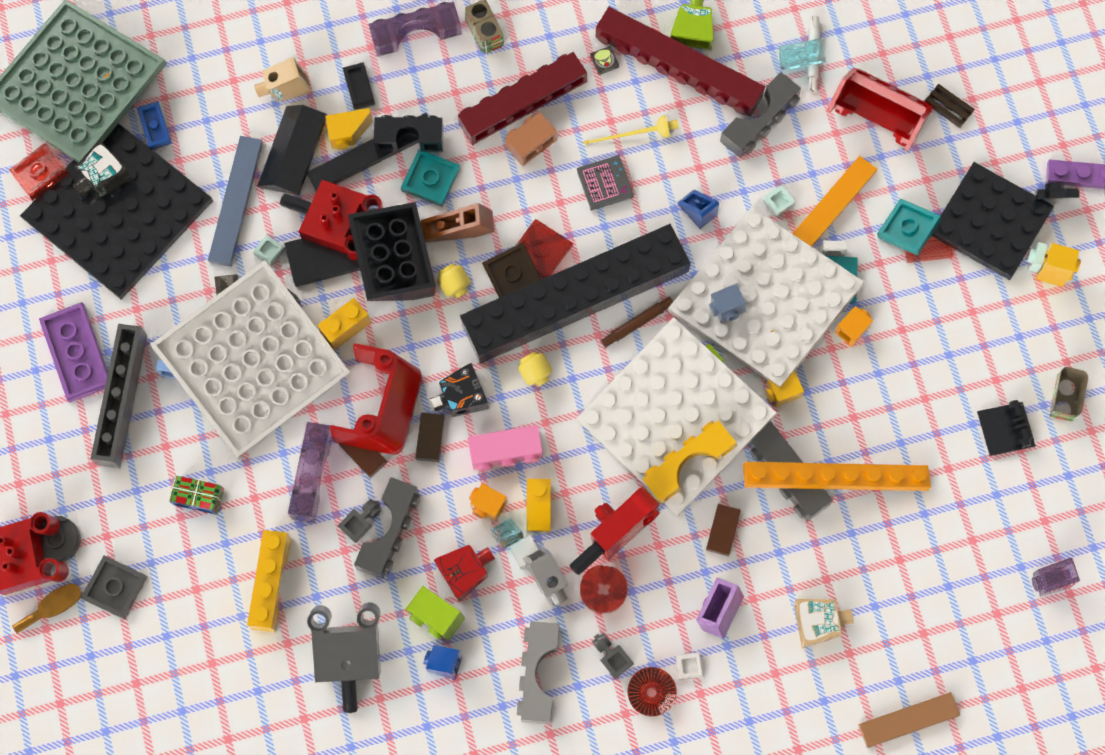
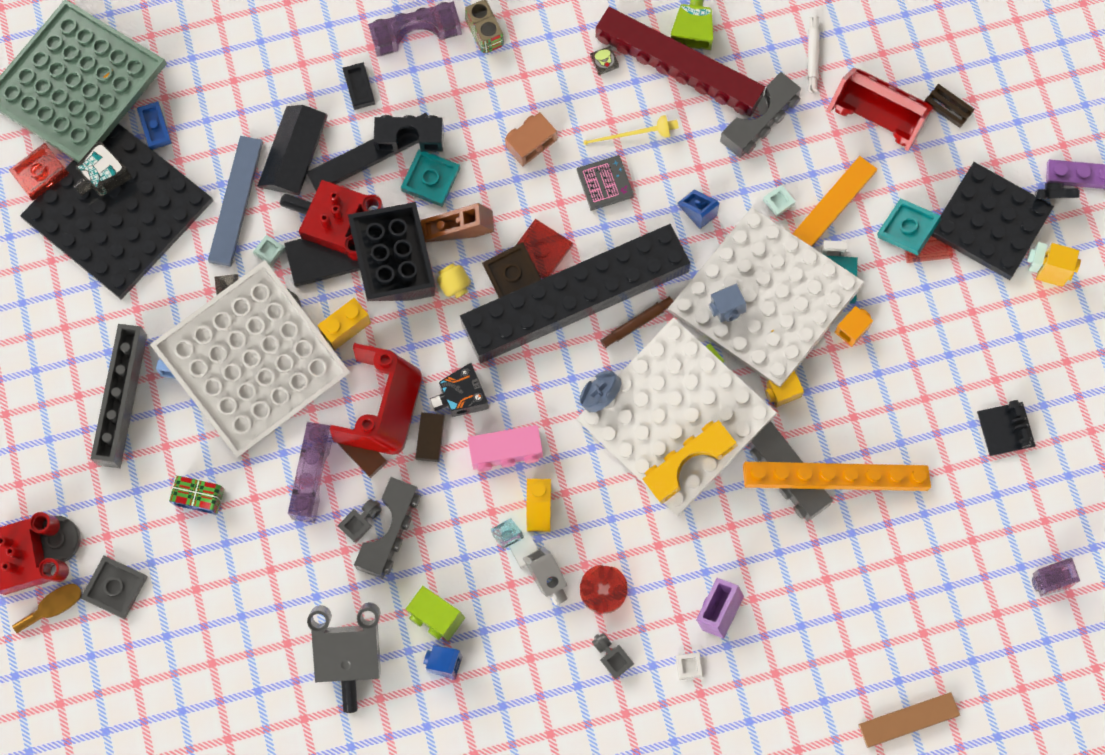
medium lavender tile [39,302,108,403] -> none
yellow arch [247,530,291,633] -> none
tan torso [254,57,312,102] -> none
yellow slope [325,108,373,150] -> none
red torso [434,545,495,602] -> none
dark red brick [458,51,587,146] -> none
light orange brick [469,483,508,522] -> none
light grey arch [517,621,560,725] -> none
light yellow head [518,351,552,387] -> none
red piece [570,486,660,575] -> none
clear red dish [627,667,677,717] -> none
reddish brown tile [706,504,741,557] -> none
clear light blue plate [779,38,826,70] -> none
torso [794,599,854,648] -> none
dark tan piece [1049,367,1088,422] -> none
none -> sand blue tile [580,370,621,412]

